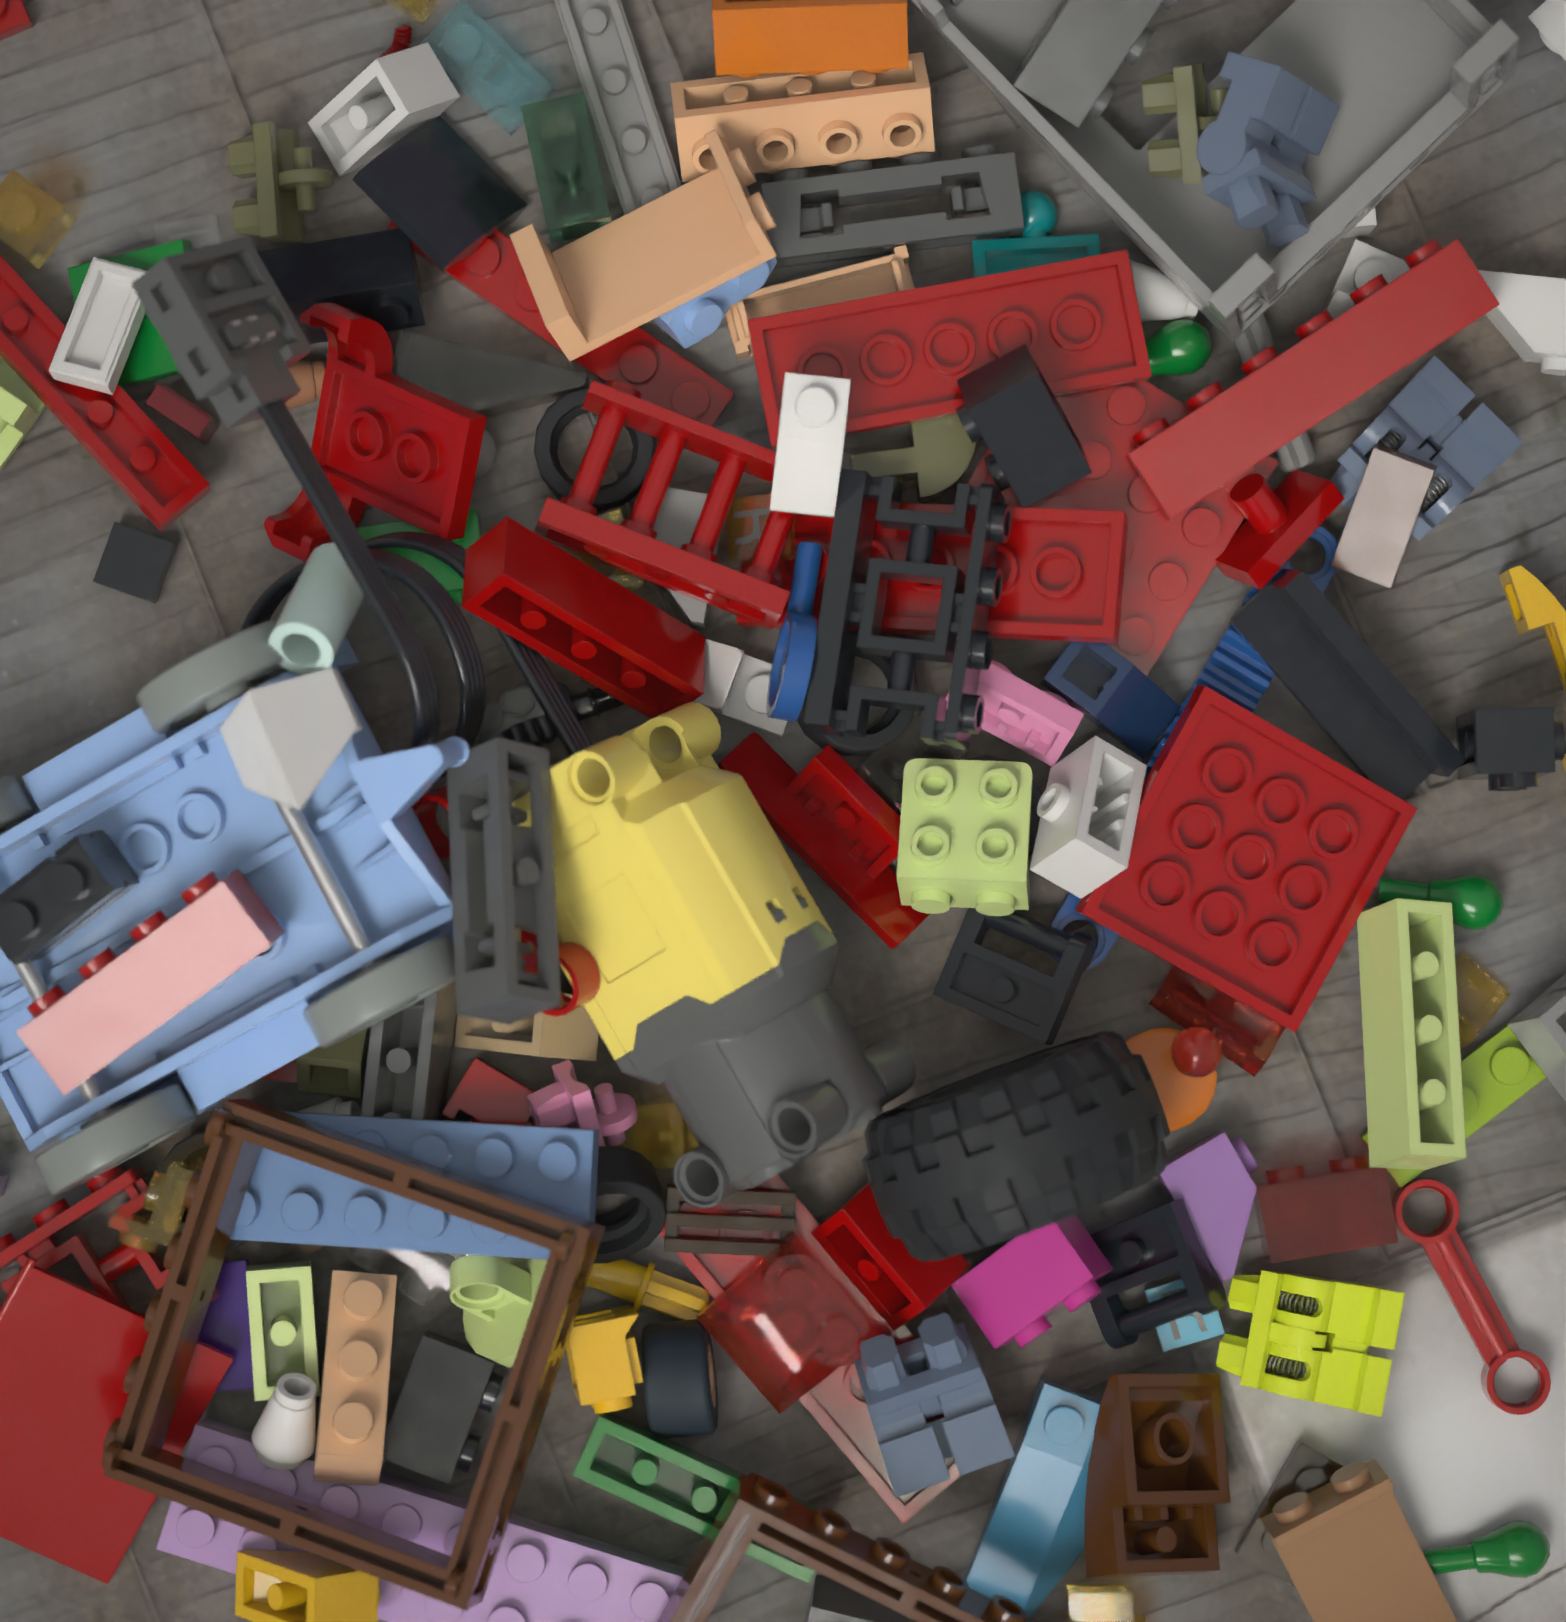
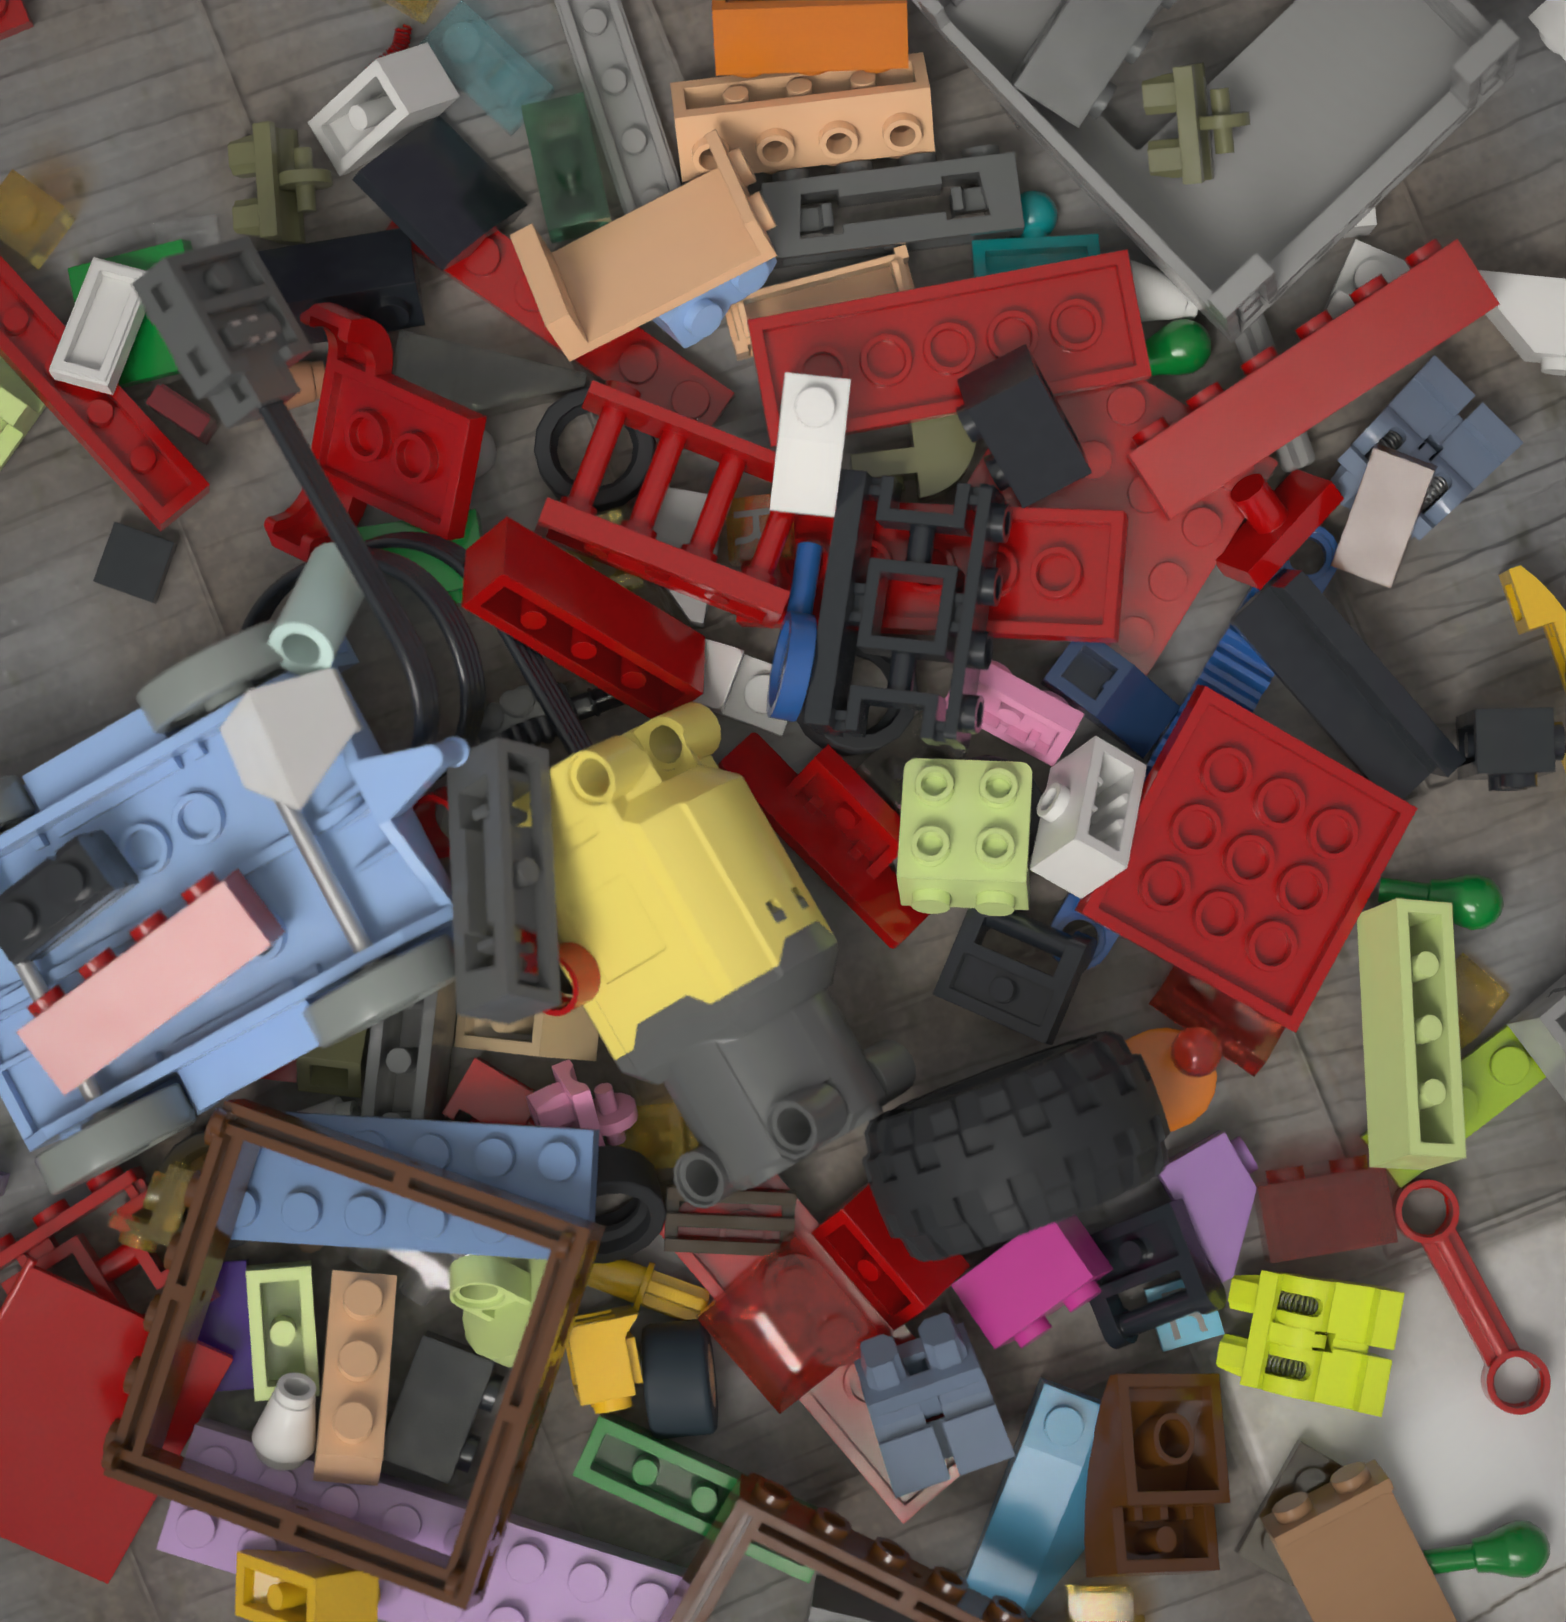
sand blue hips [1196,51,1340,248] -> none

